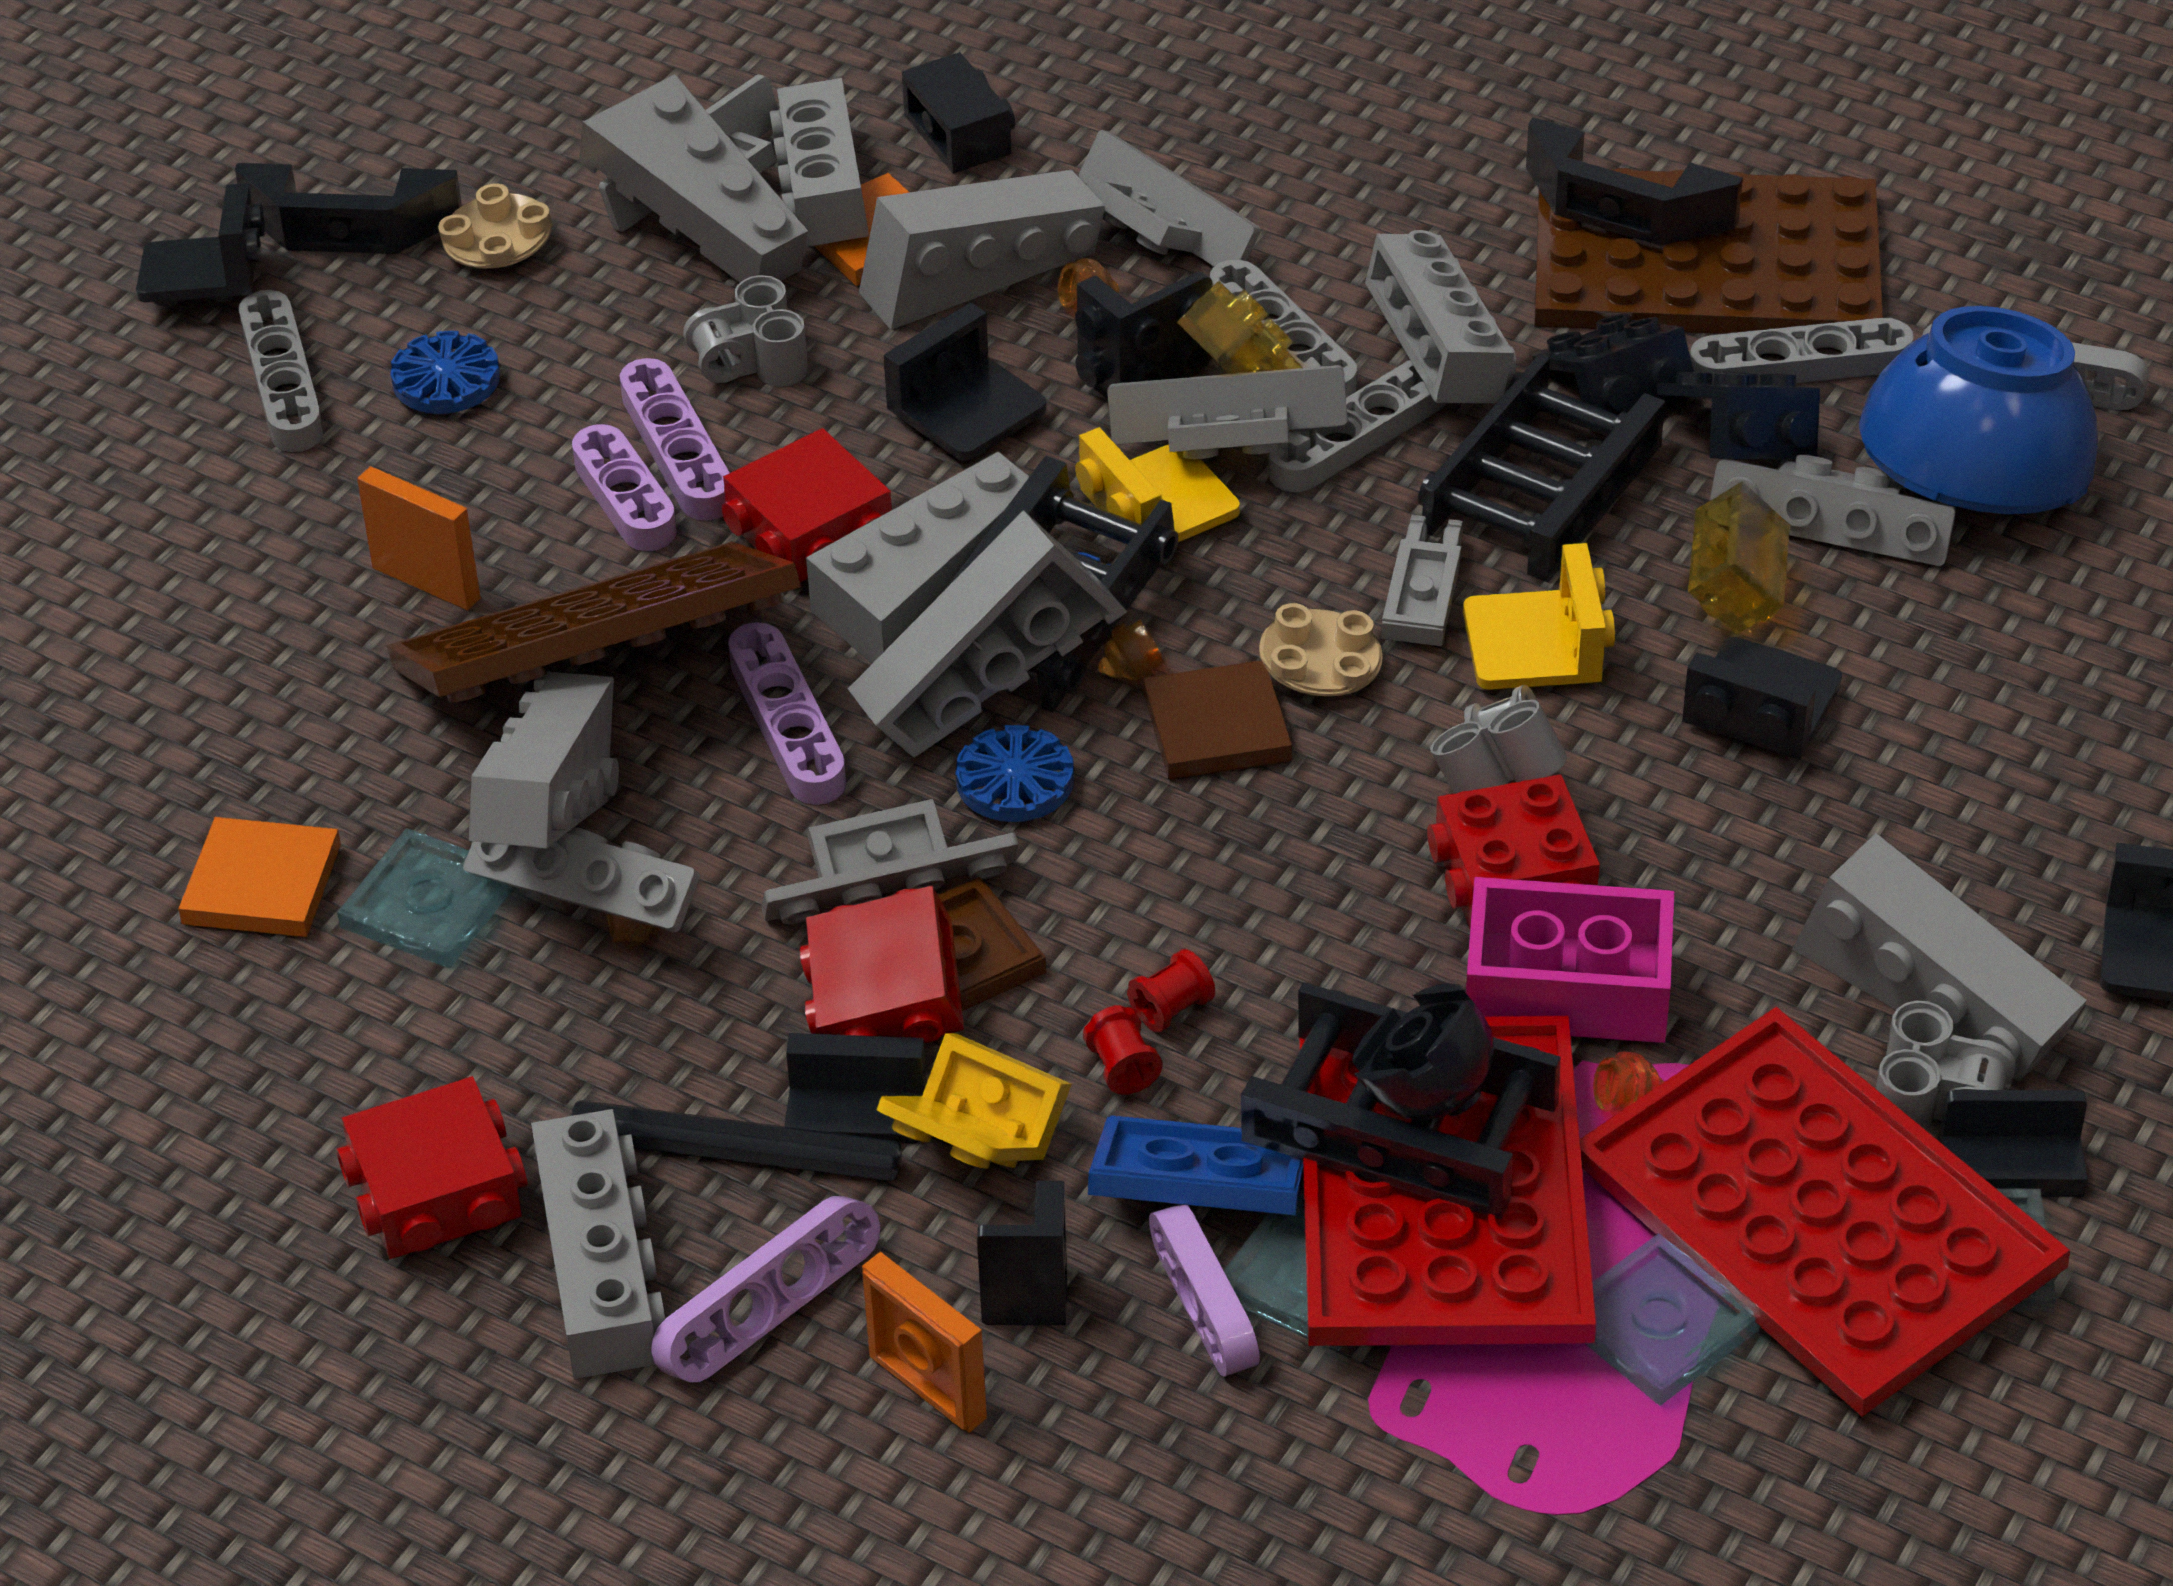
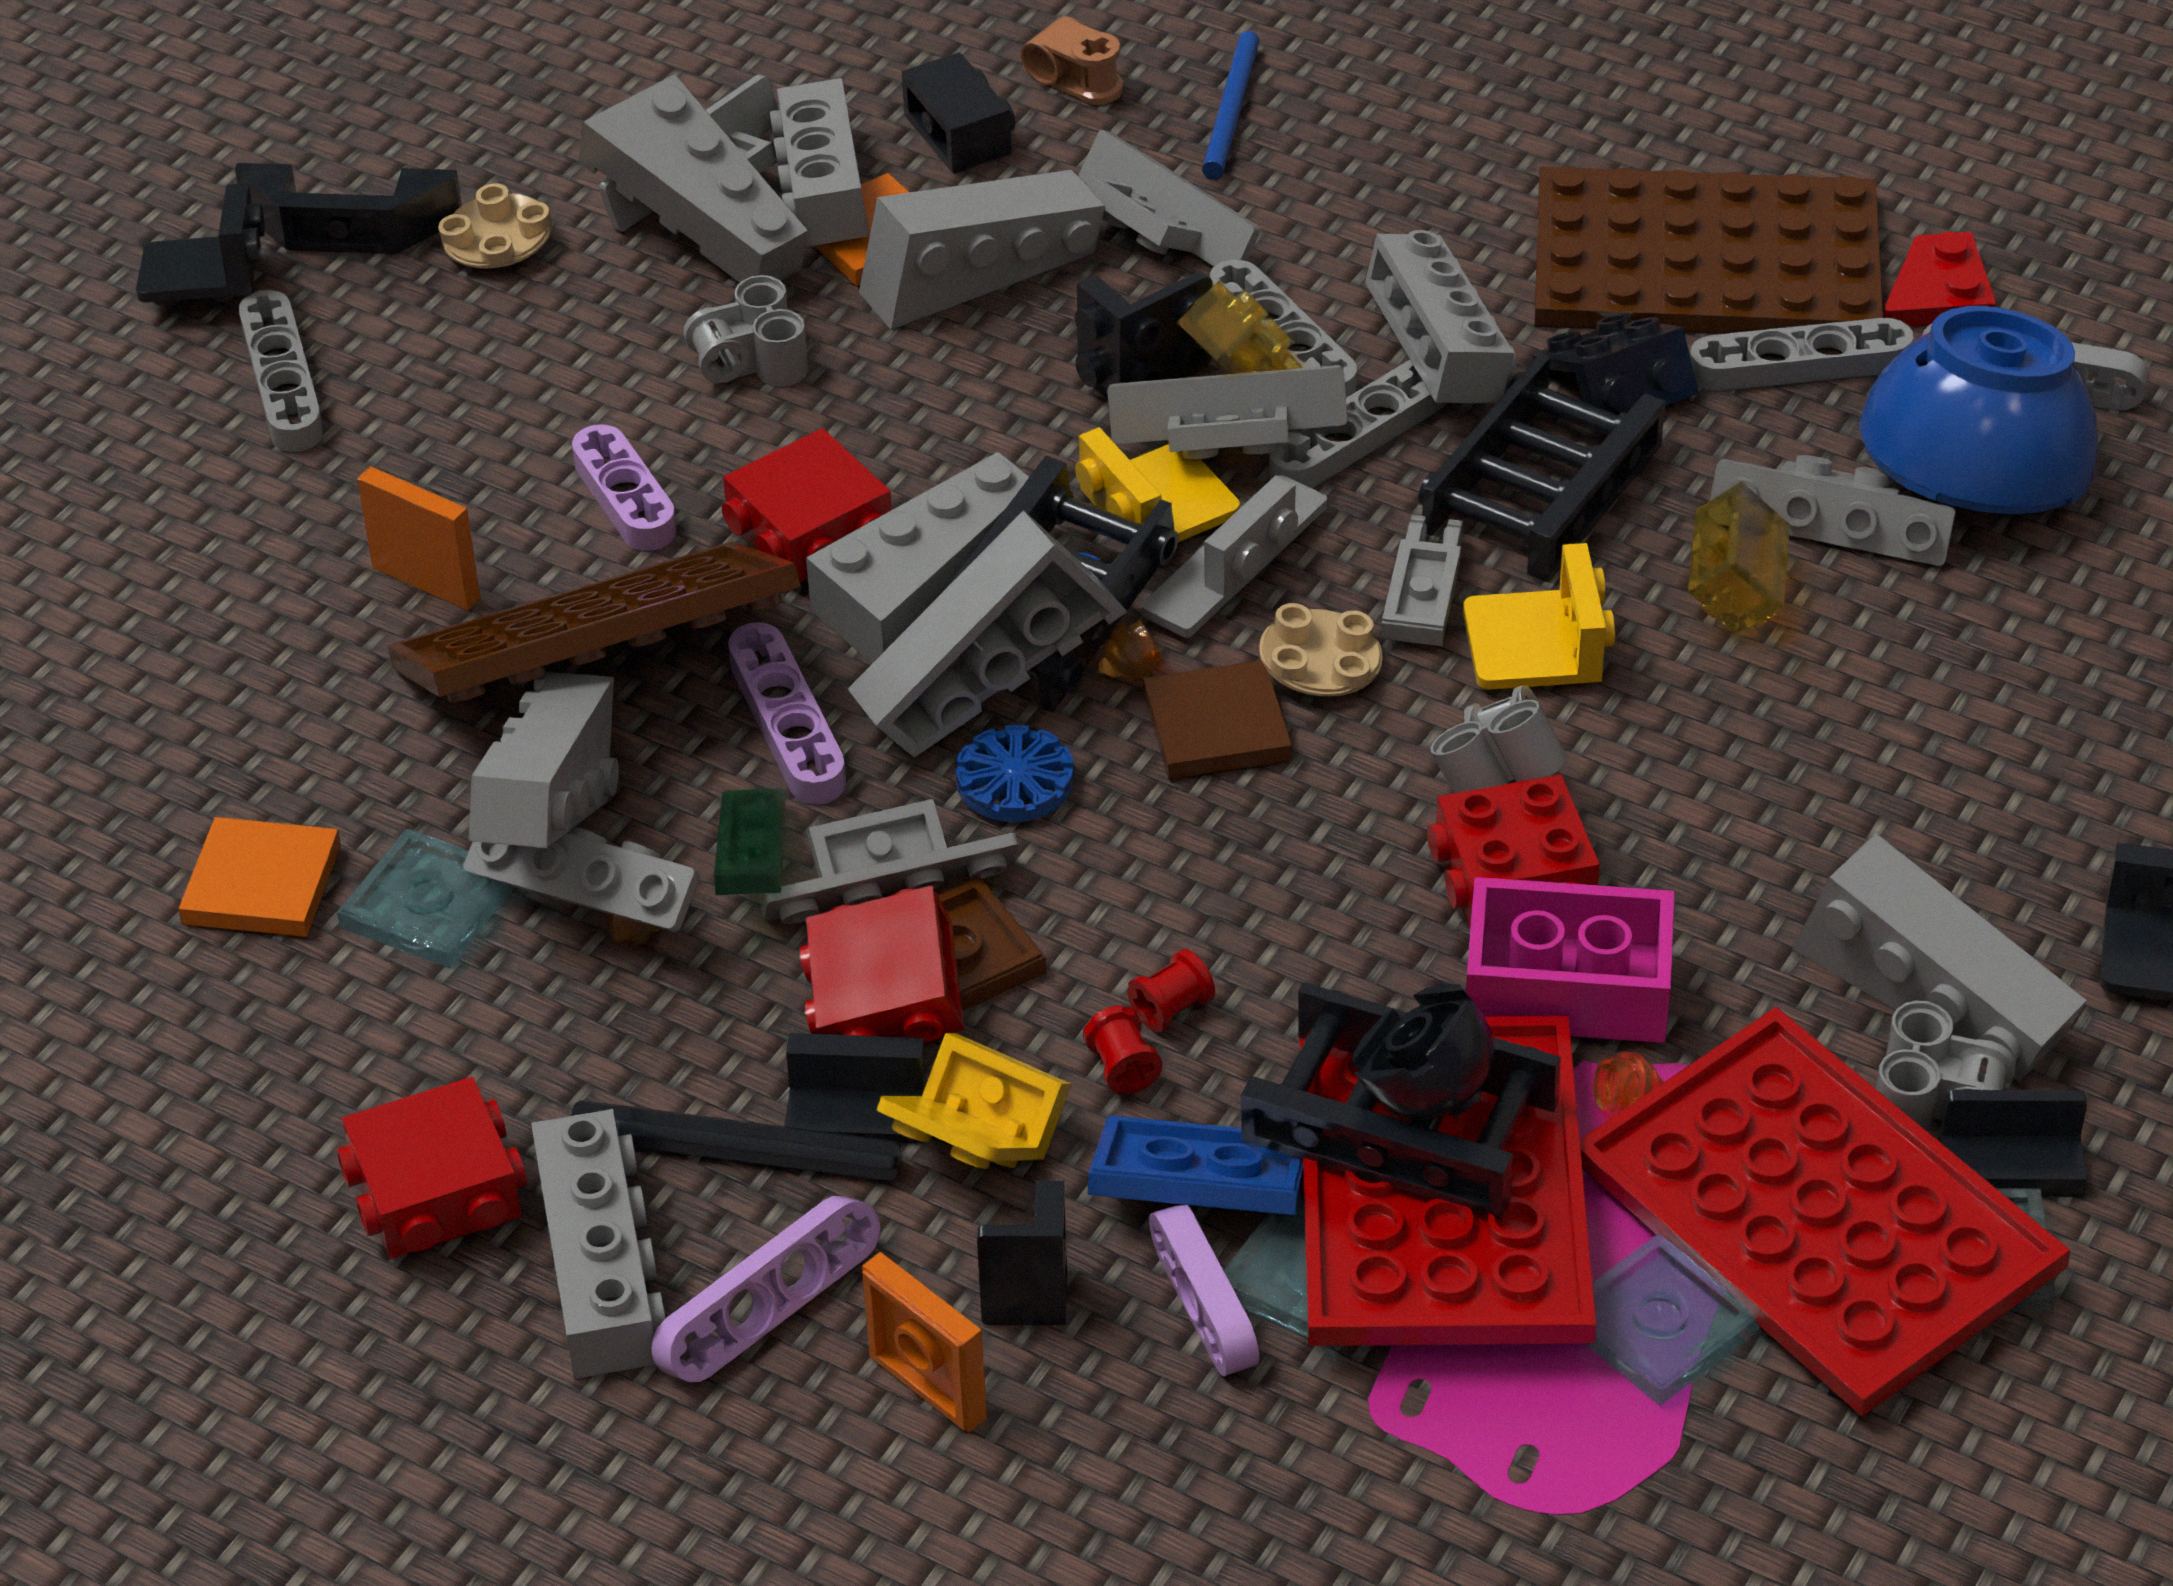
blue wheel [390,331,500,414] -> none
lavender beam [619,358,730,521] -> none
black bracket [883,302,1047,461] -> none
clear orange plate [1058,258,1120,313] -> none
black slope [1526,117,1743,246] -> none
black bracket [1656,372,1820,459] -> none
black bracket [1682,637,1842,760] -> none
none -> clear green tile [714,788,787,895]
none -> nougat piece [1020,16,1124,105]
none -> light grey bracket [1141,475,1327,638]
none -> blue bar [1202,31,1260,179]
none -> red wing [1883,232,1996,327]

